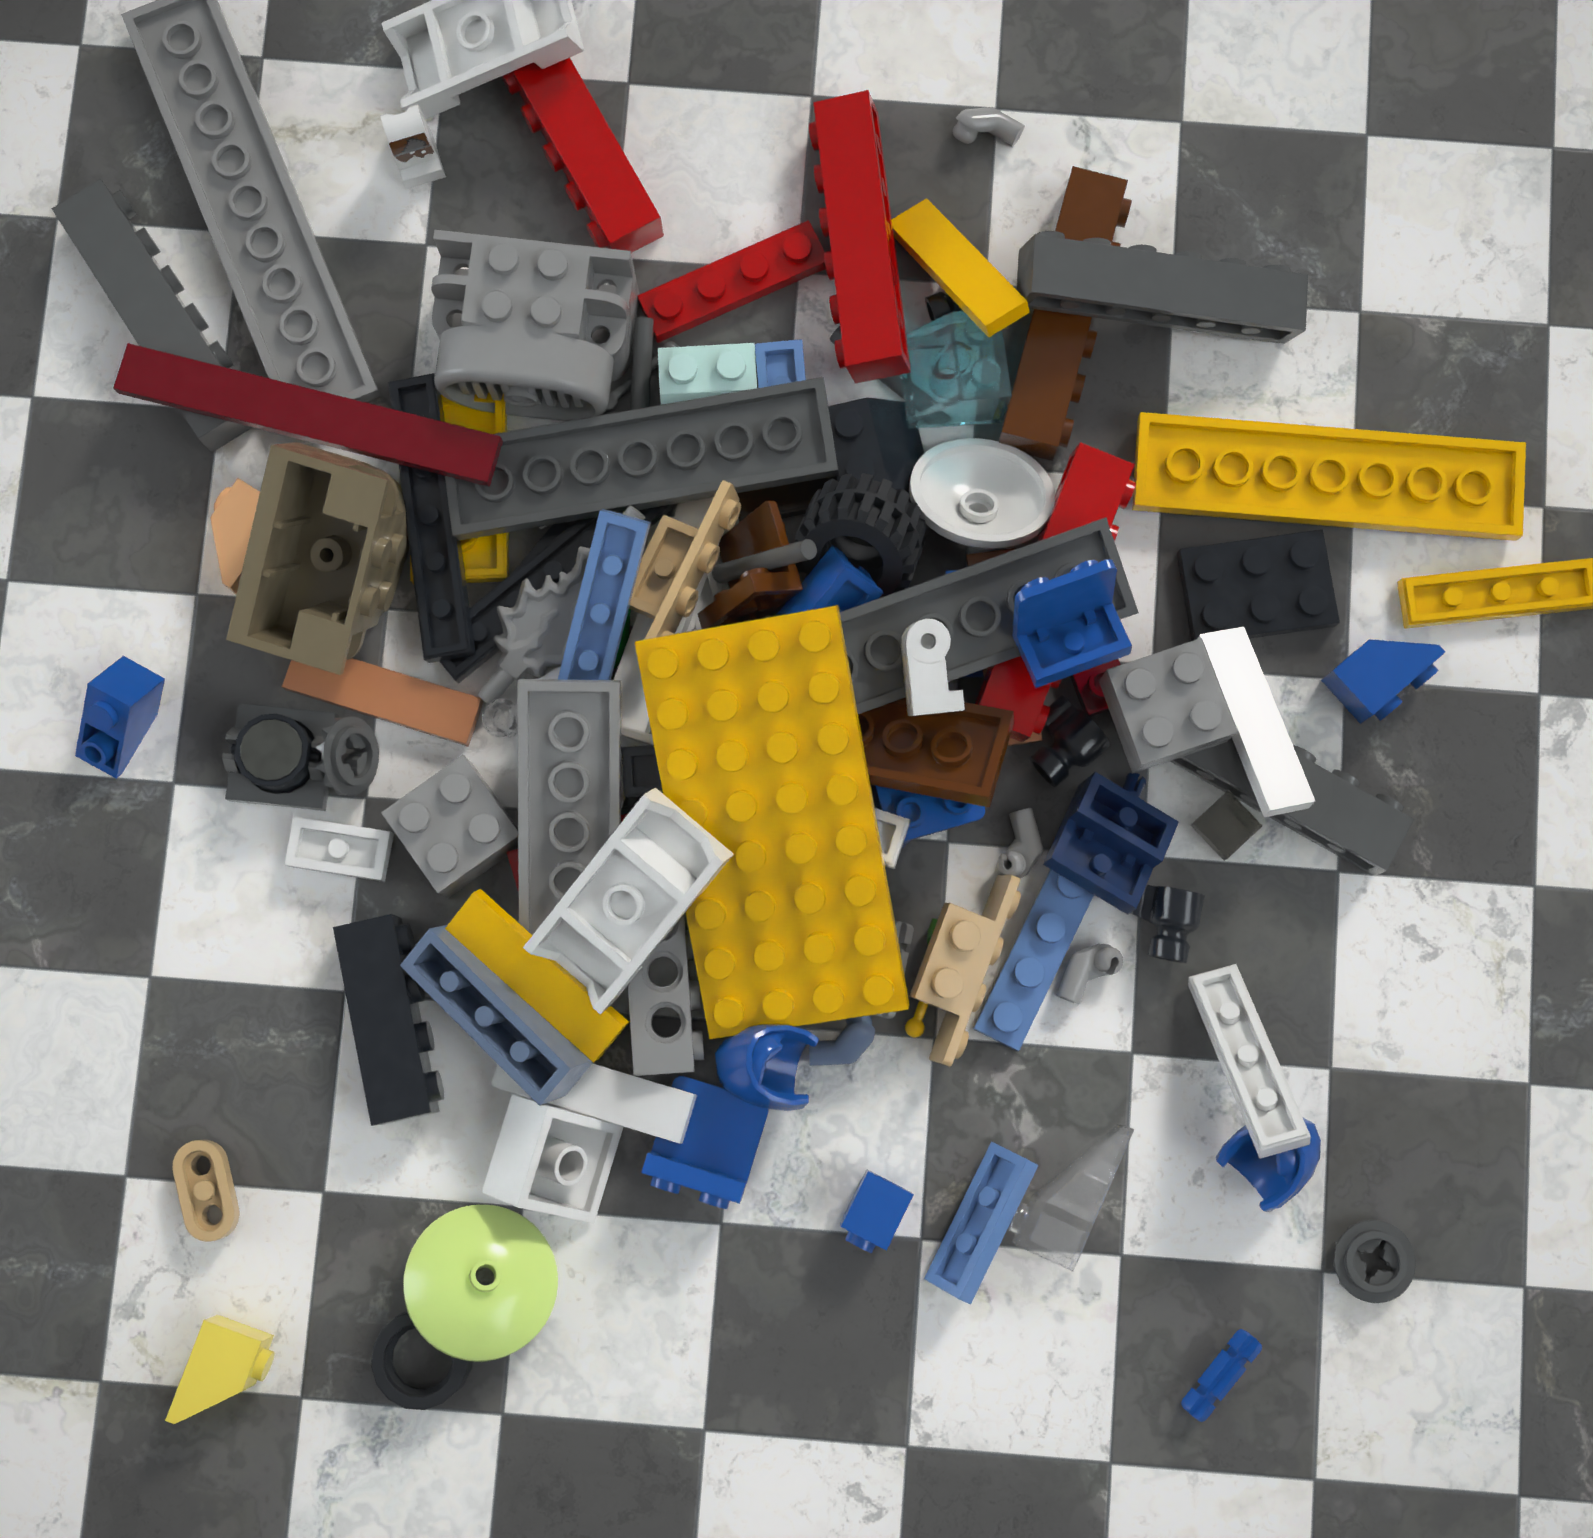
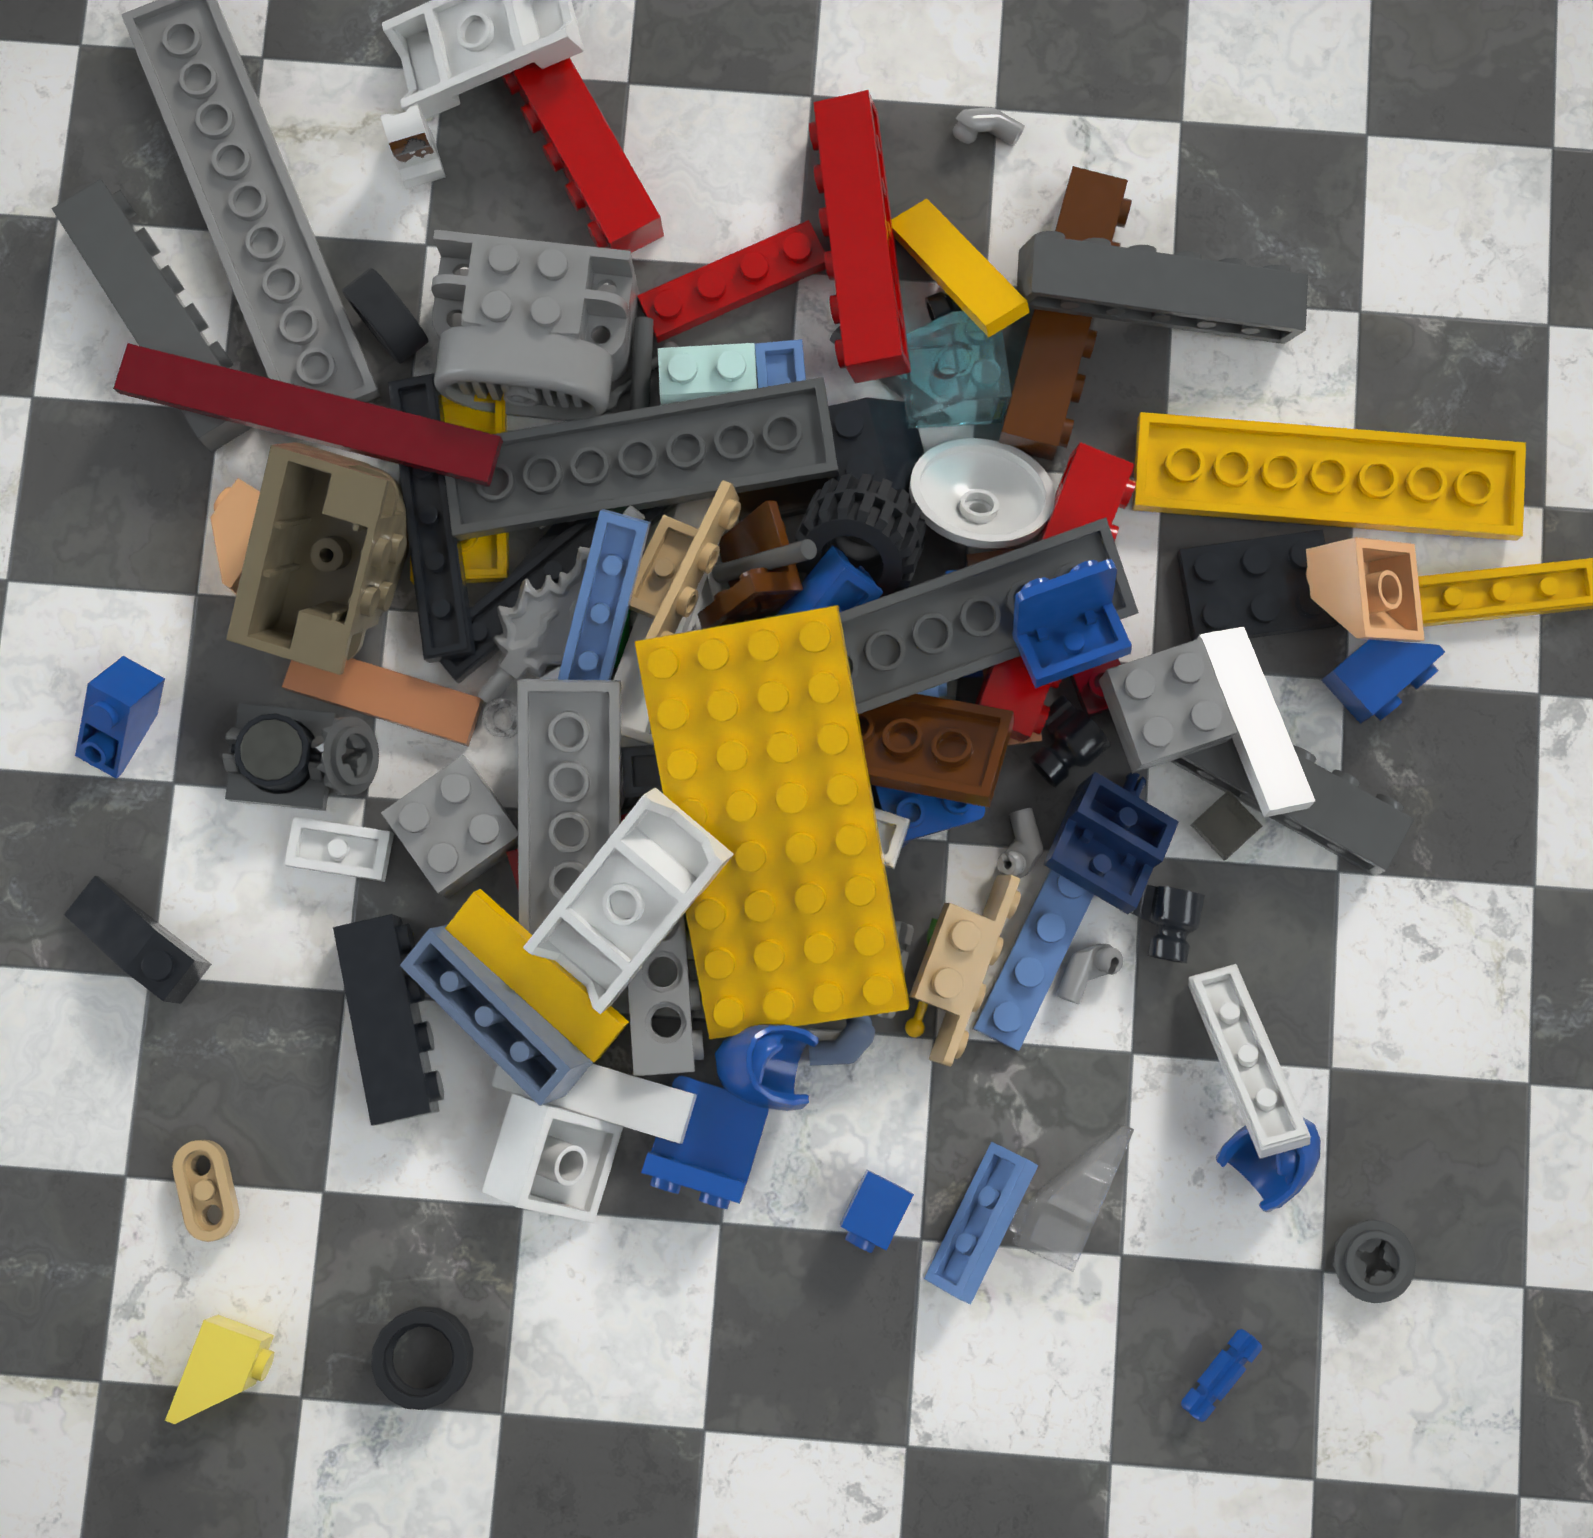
yellowish green dish [403,1204,558,1362] -> none
white leg [901,619,965,716] -> none
none -> black slope [64,875,212,1004]
none -> black tyre [342,268,429,364]
none -> light nougat slope [1306,537,1425,642]

